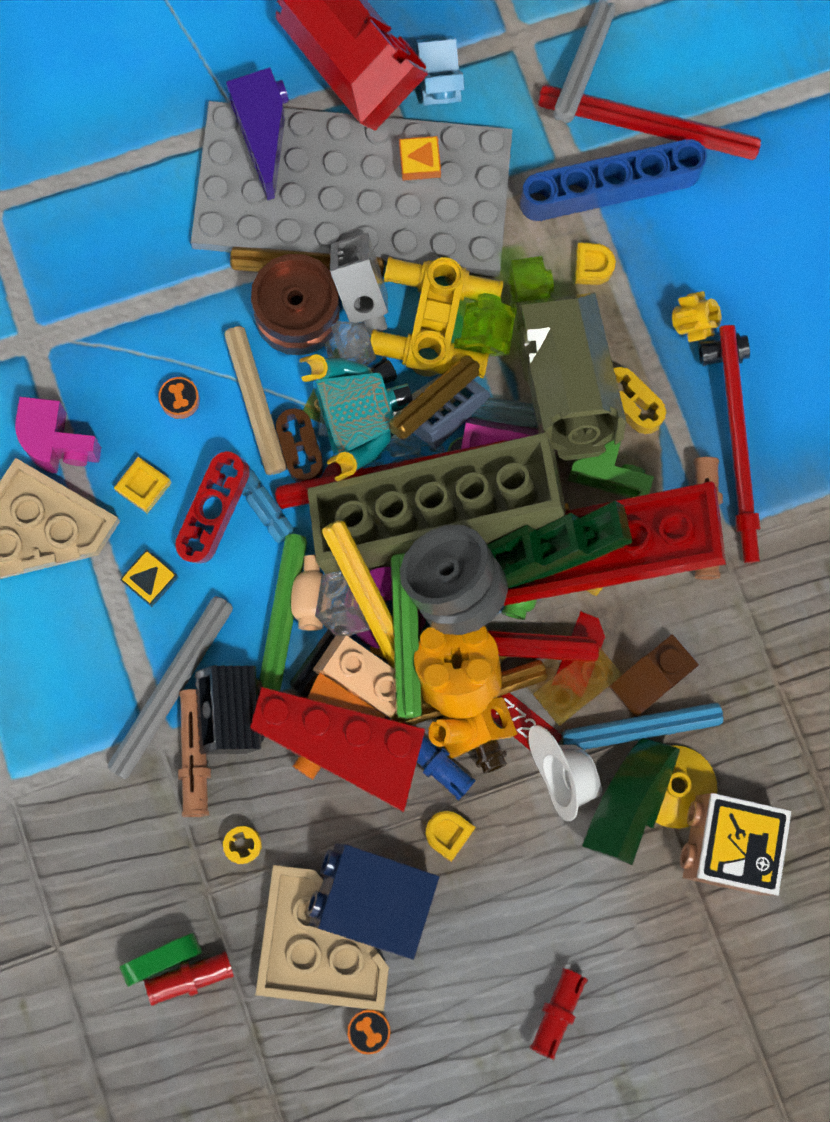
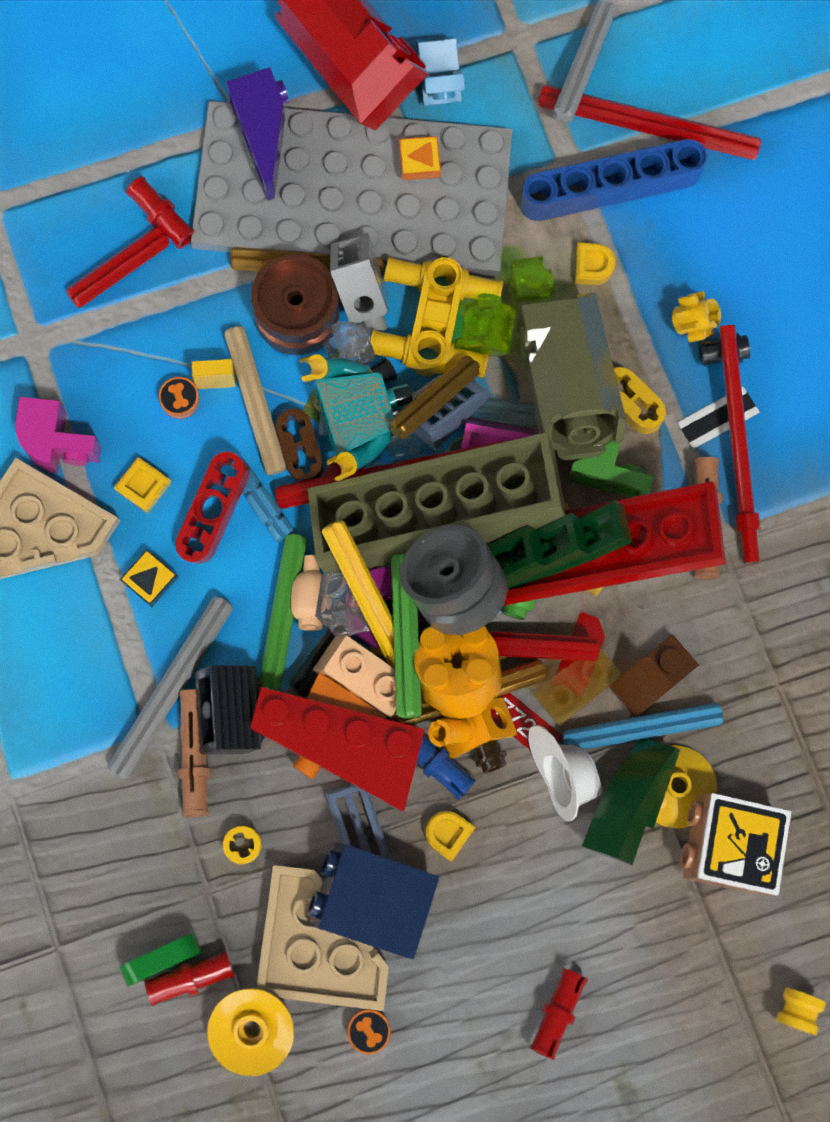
none -> red axle [66,227,170,308]
none -> red pin [126,176,195,250]
none -> yellow tile [192,359,236,389]
none -> yellow dish [207,988,294,1076]
none -> sand blue tile [325,784,392,860]
none -> sticker [677,386,760,449]
none -> yellow wheel [775,987,827,1036]

